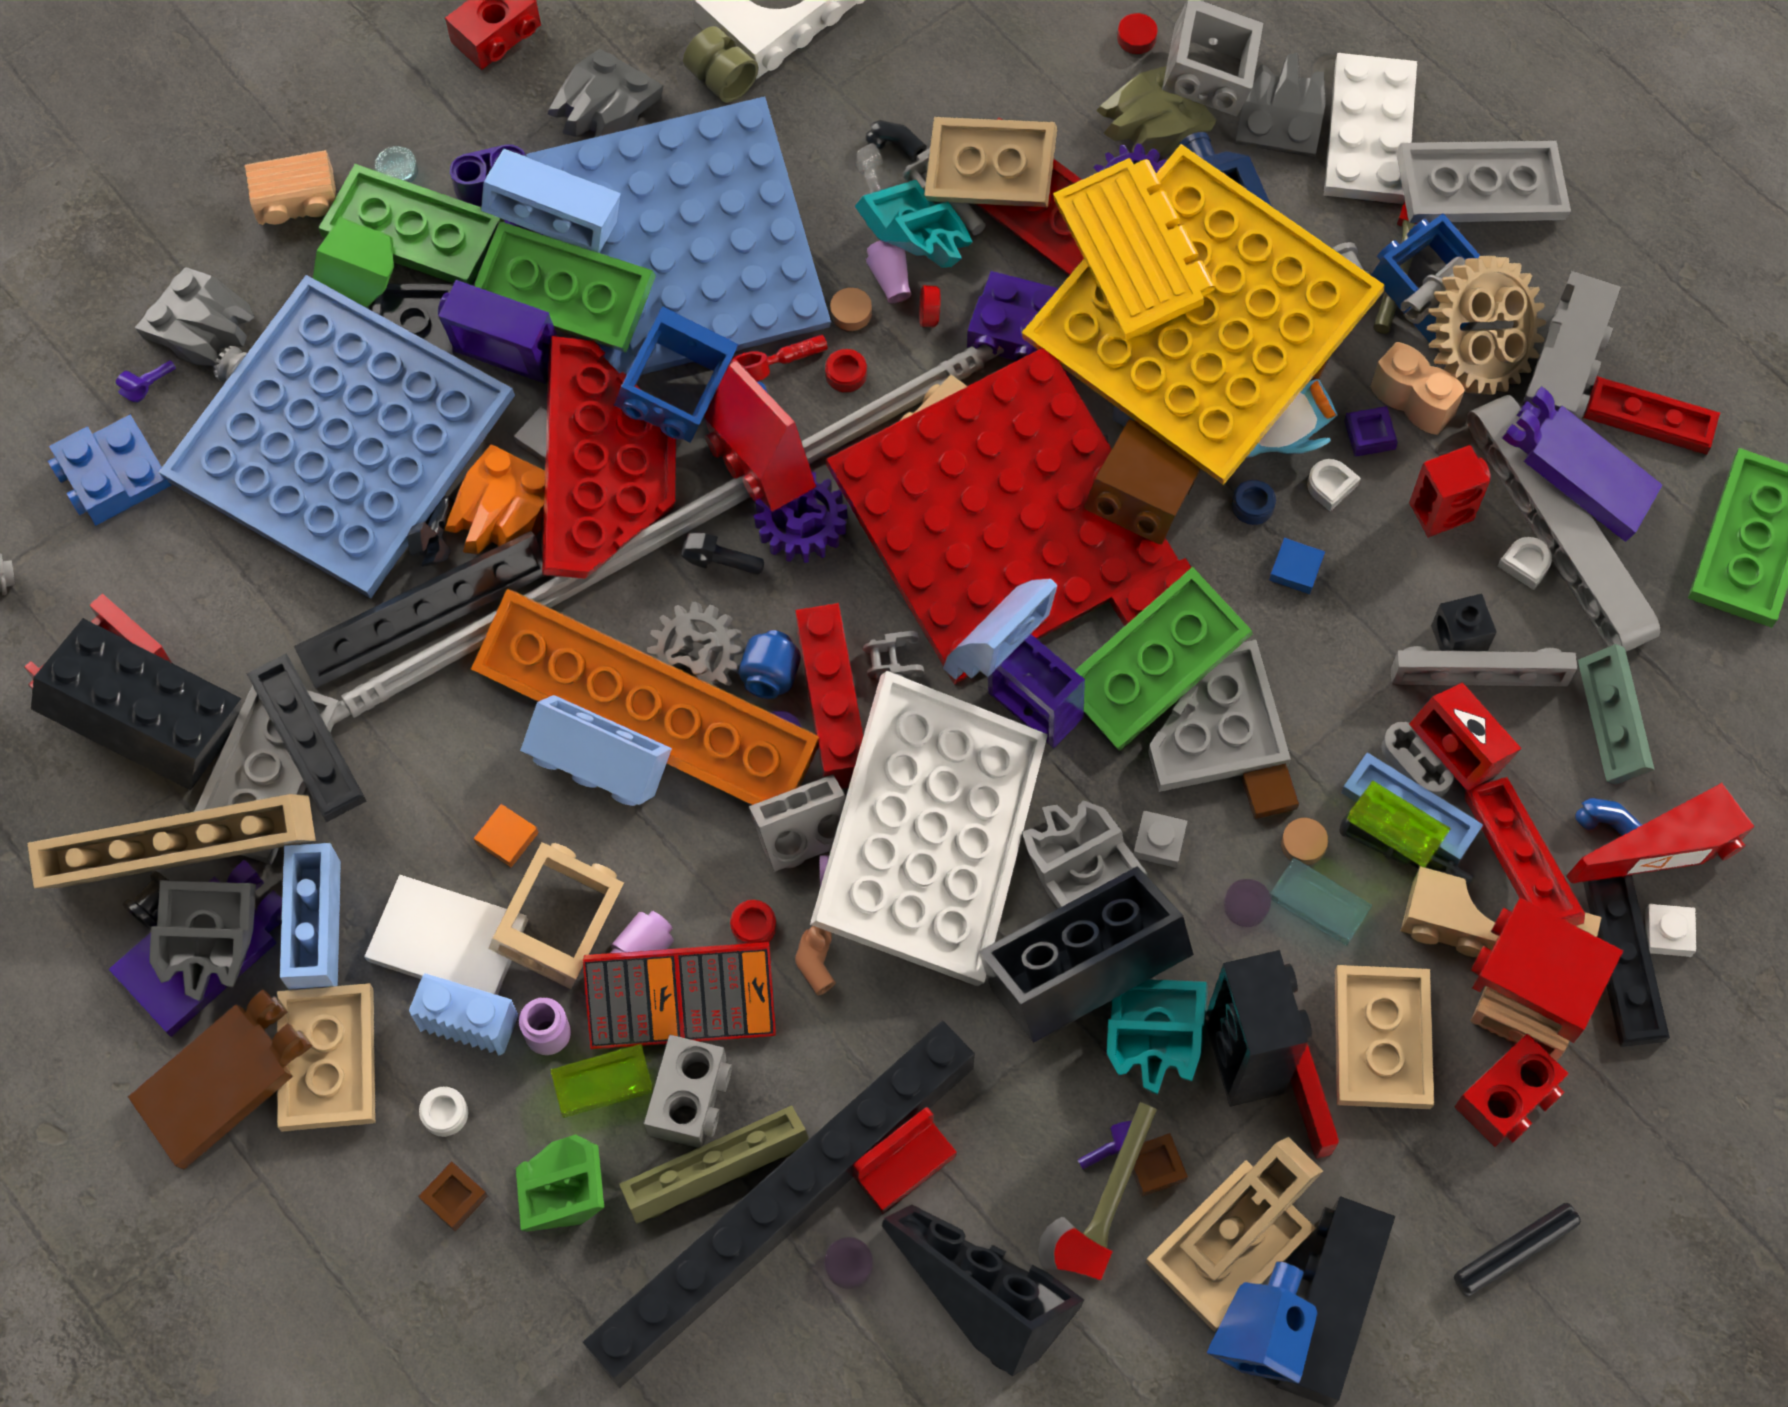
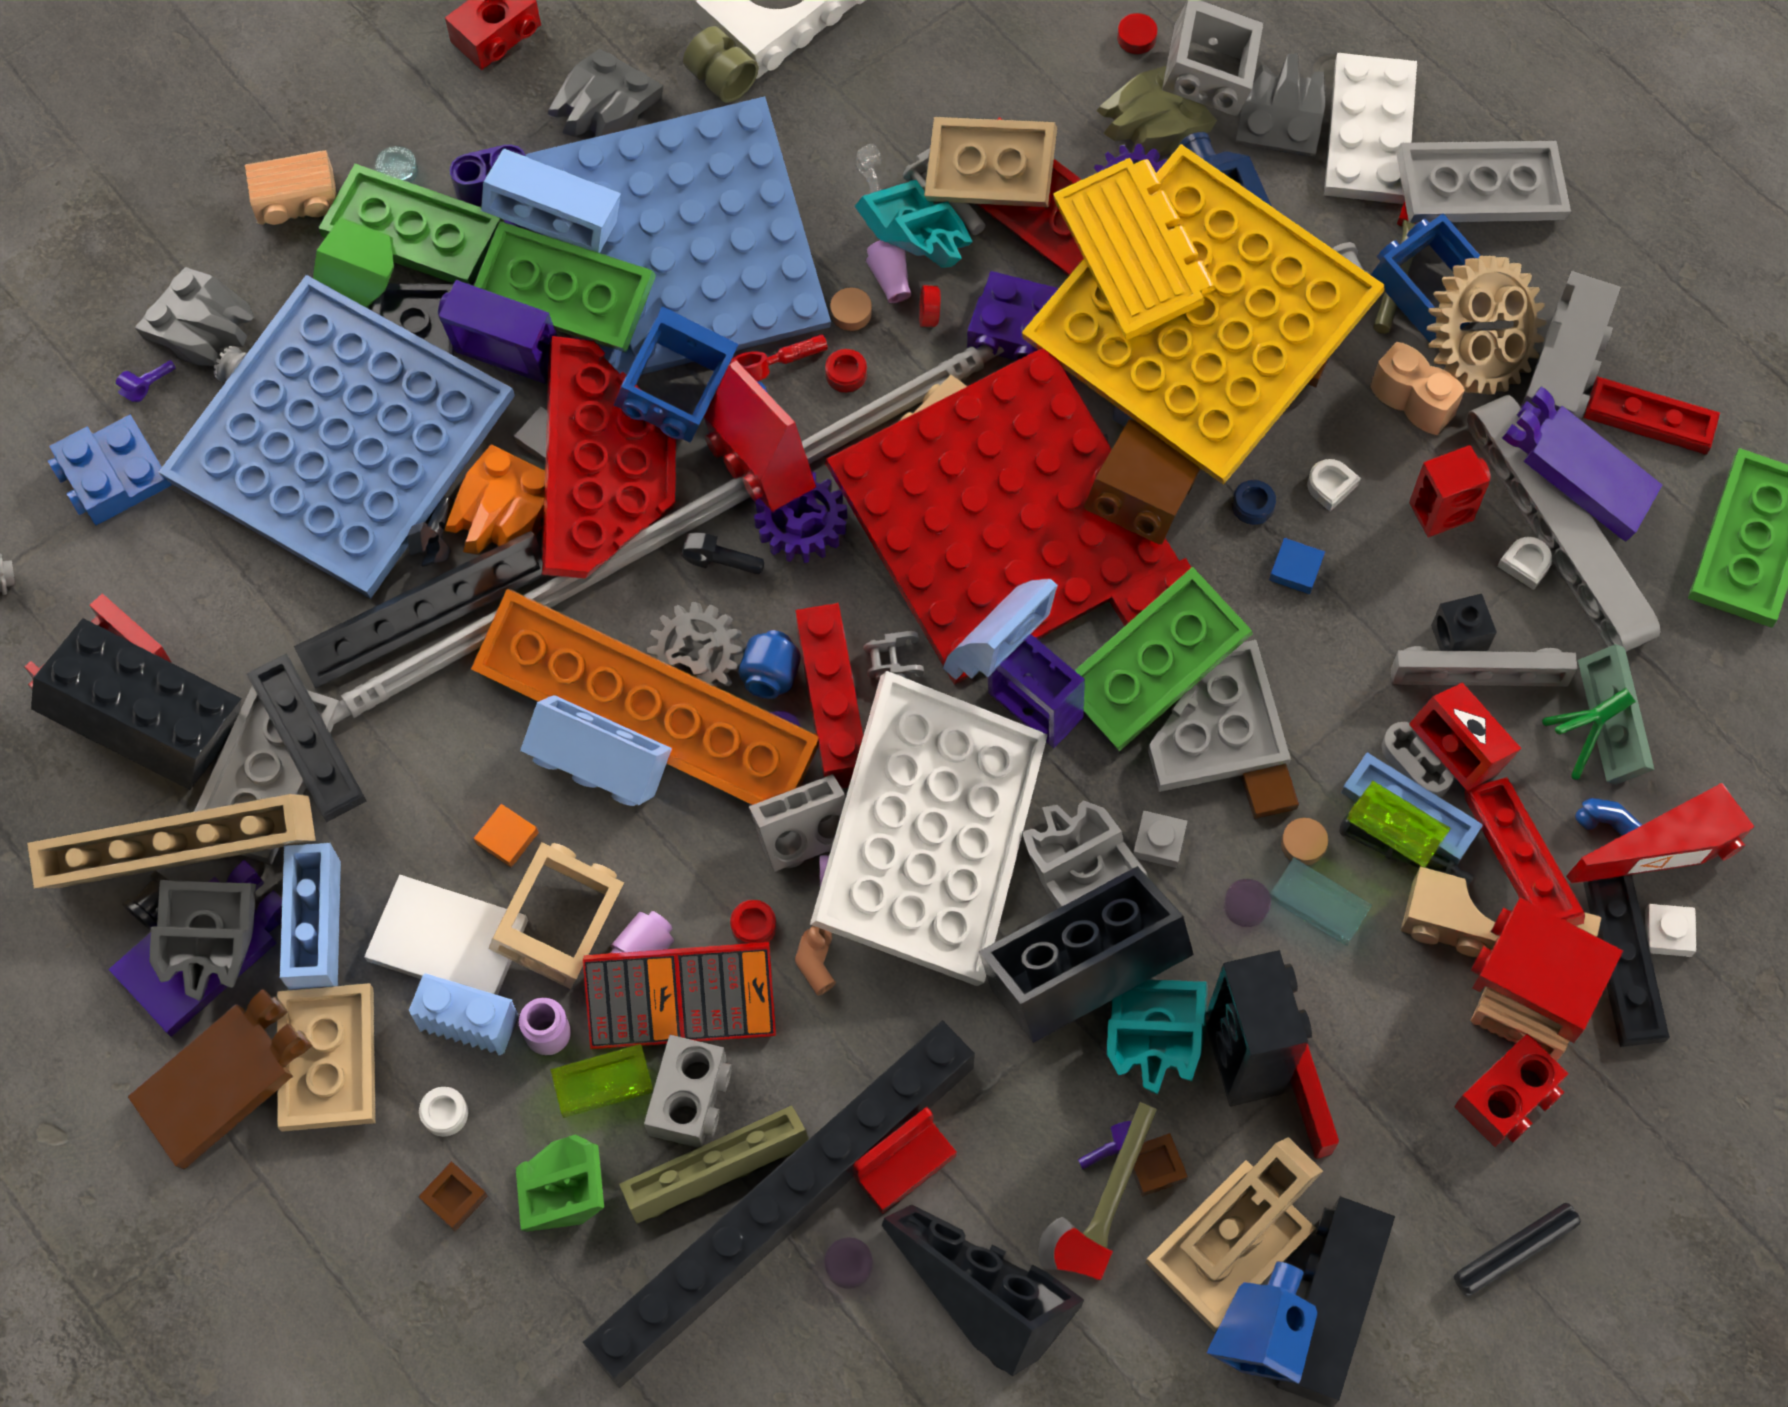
black arm [865,120,927,161] -> none
animal [1246,379,1337,458] -> none
tan plate [1335,965,1434,1109] -> none
dark purple tile [1344,406,1398,457] -> none
light grey axle [1401,257,1465,324] -> none
none -> green plant [1542,687,1636,780]

